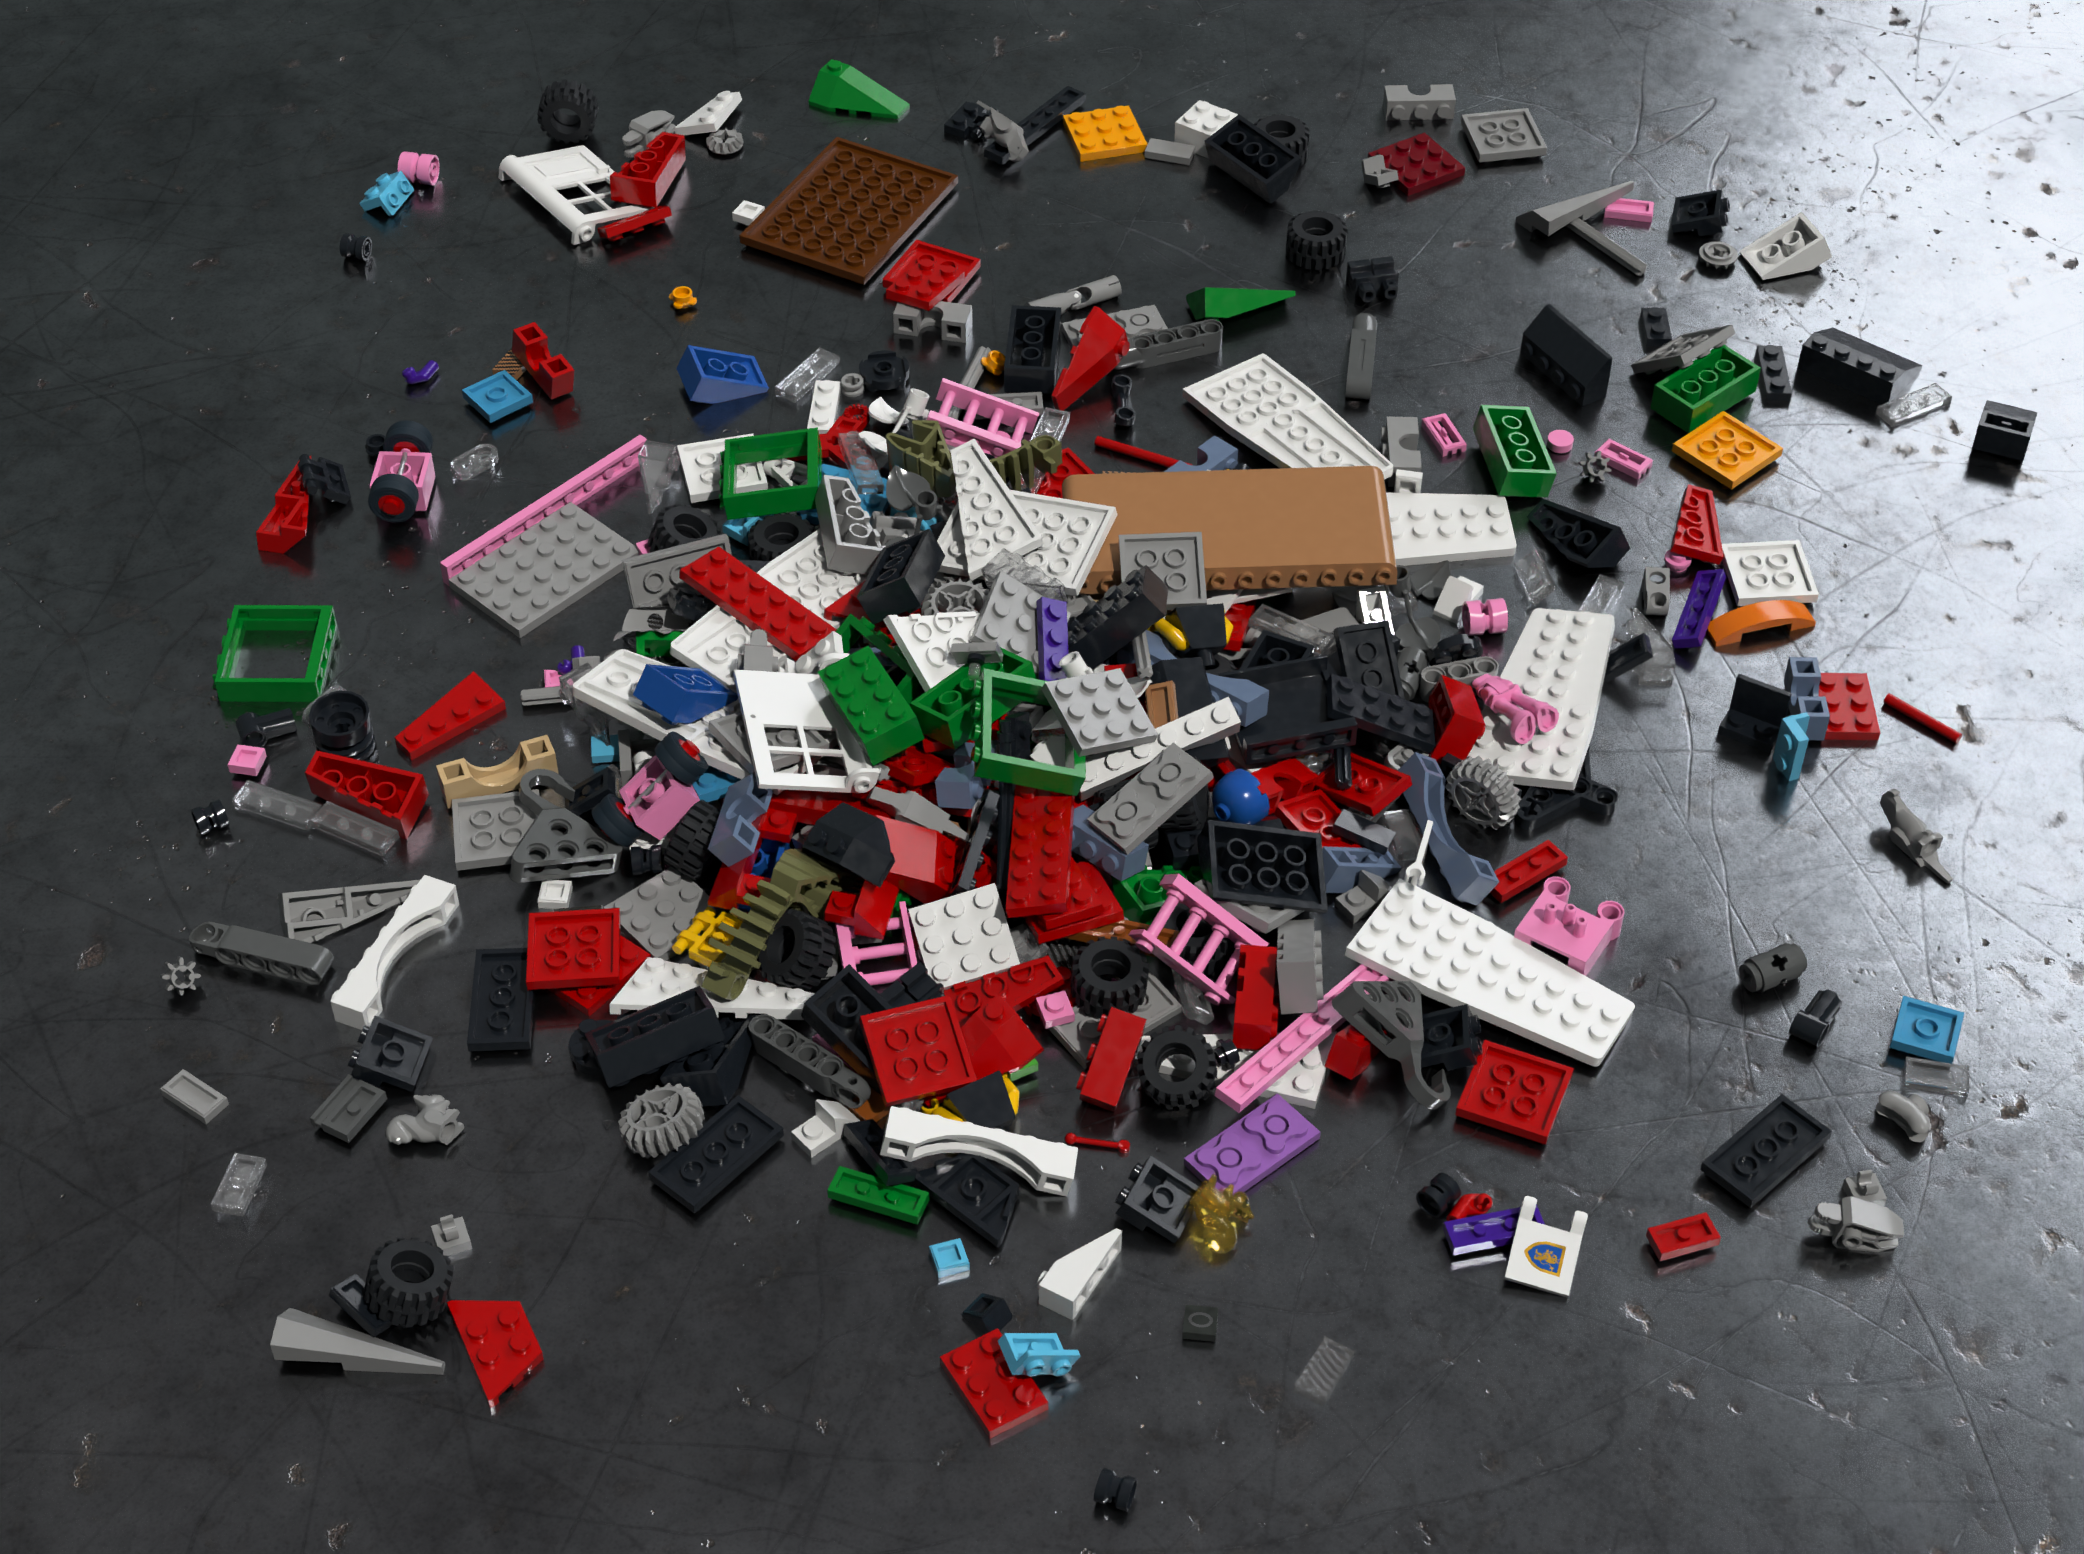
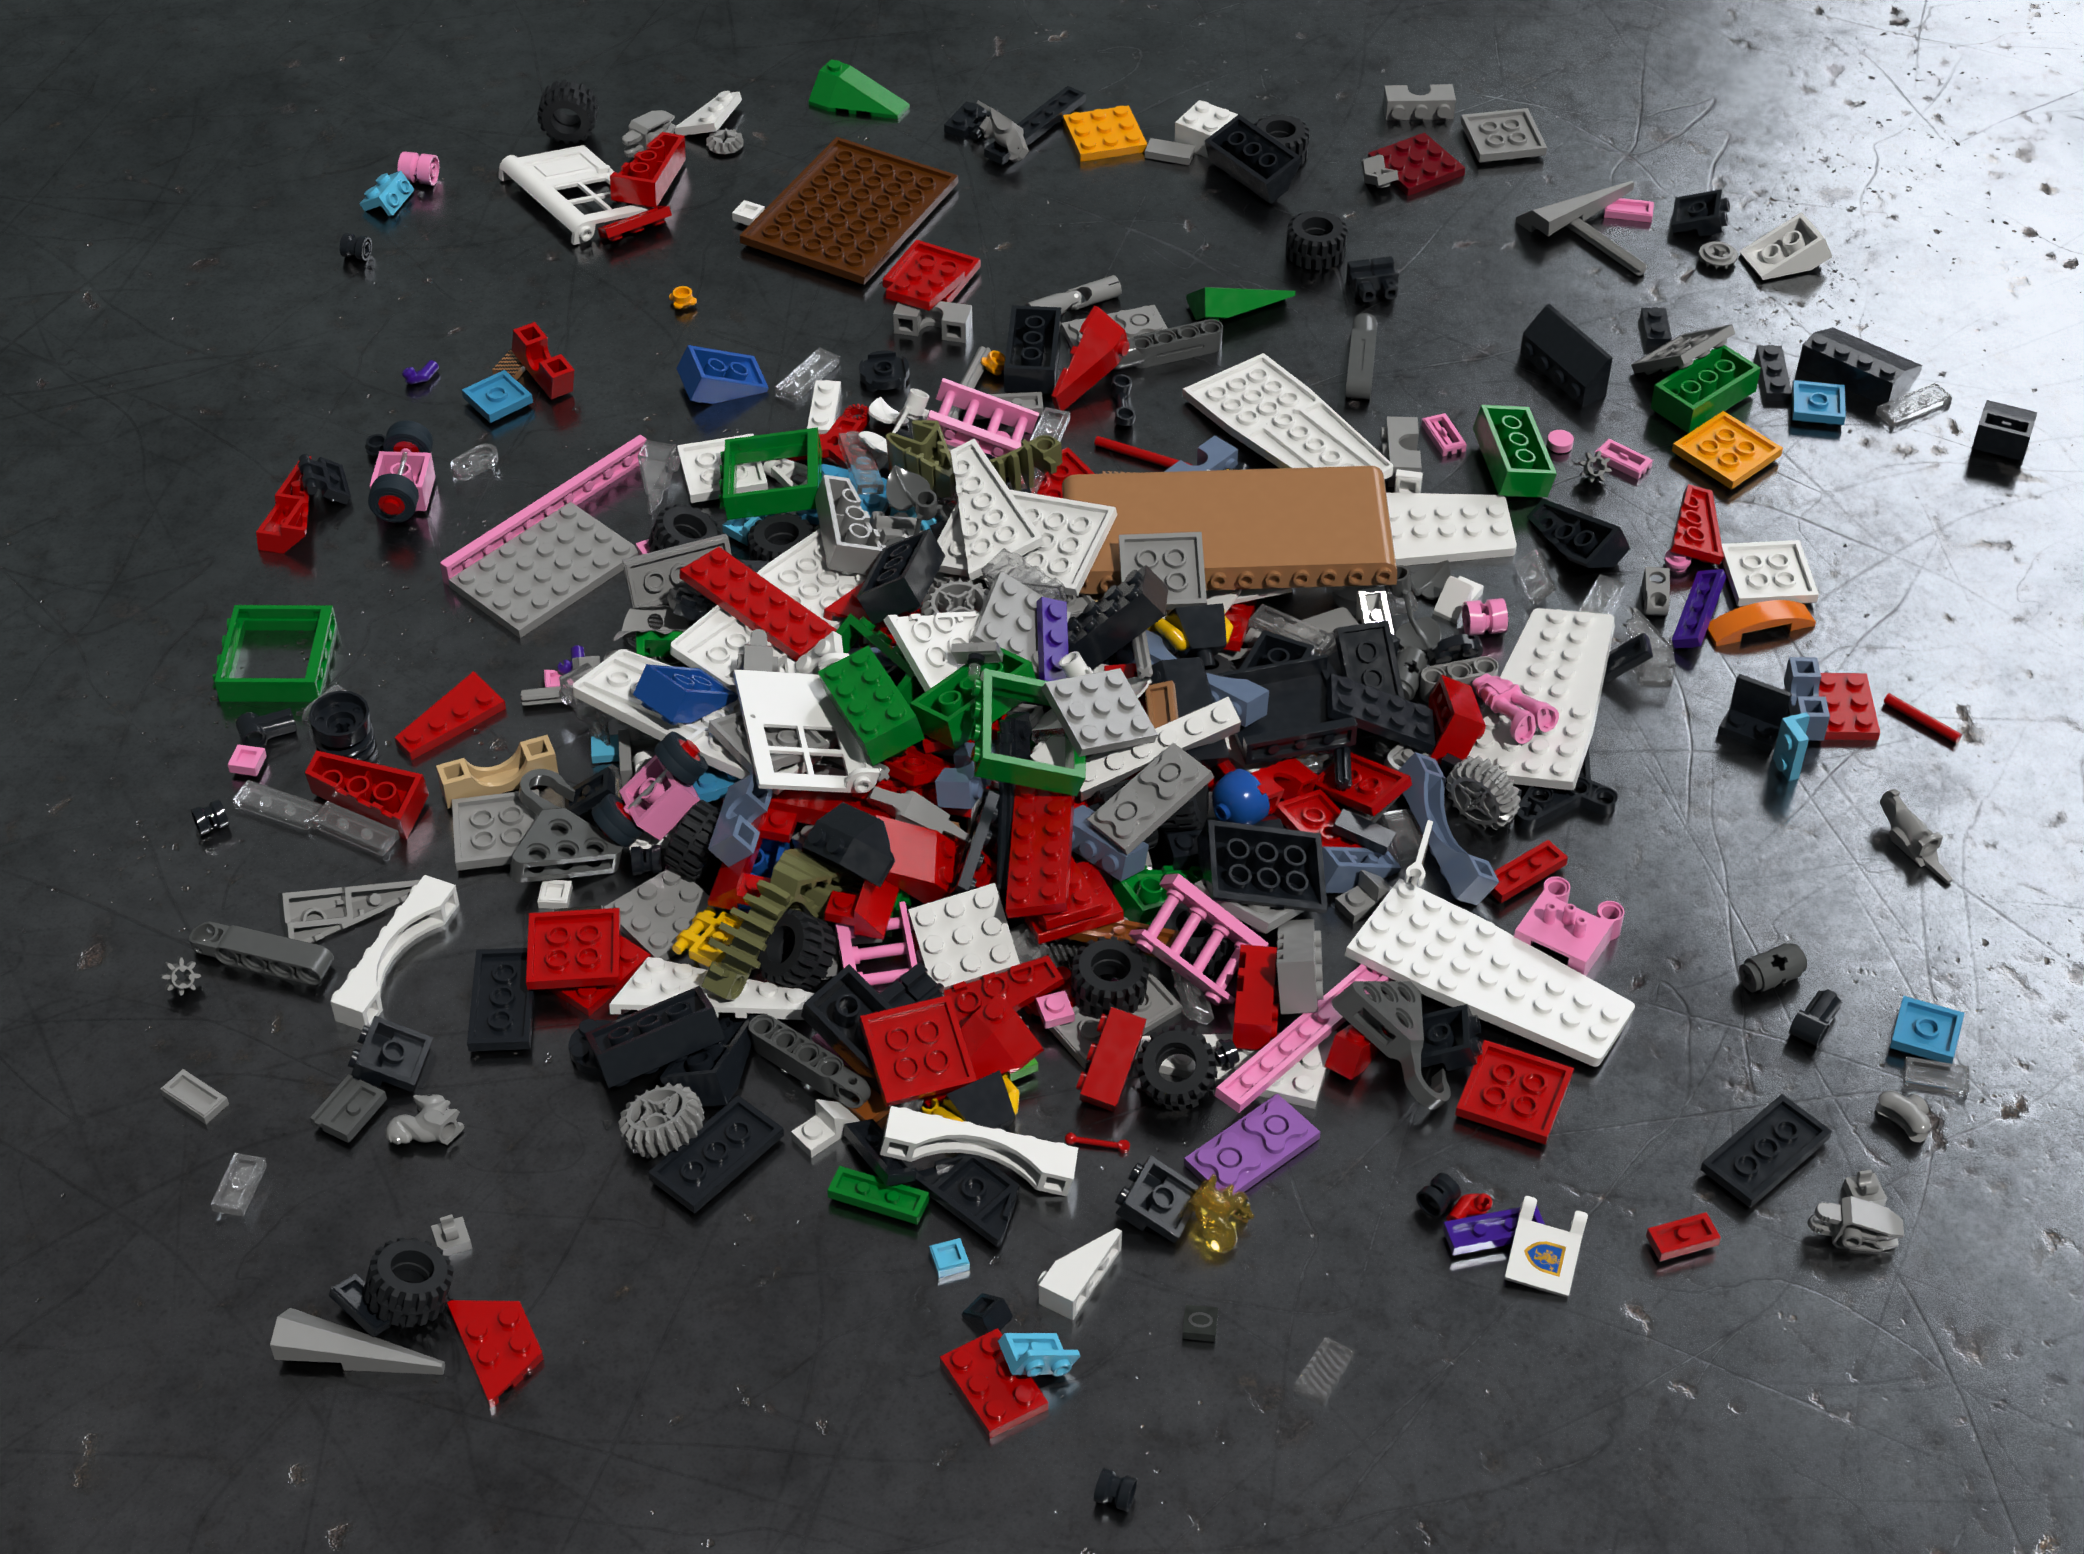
light grey bush [841,373,864,397] -> none
none -> dark azure plate [1792,380,1846,425]

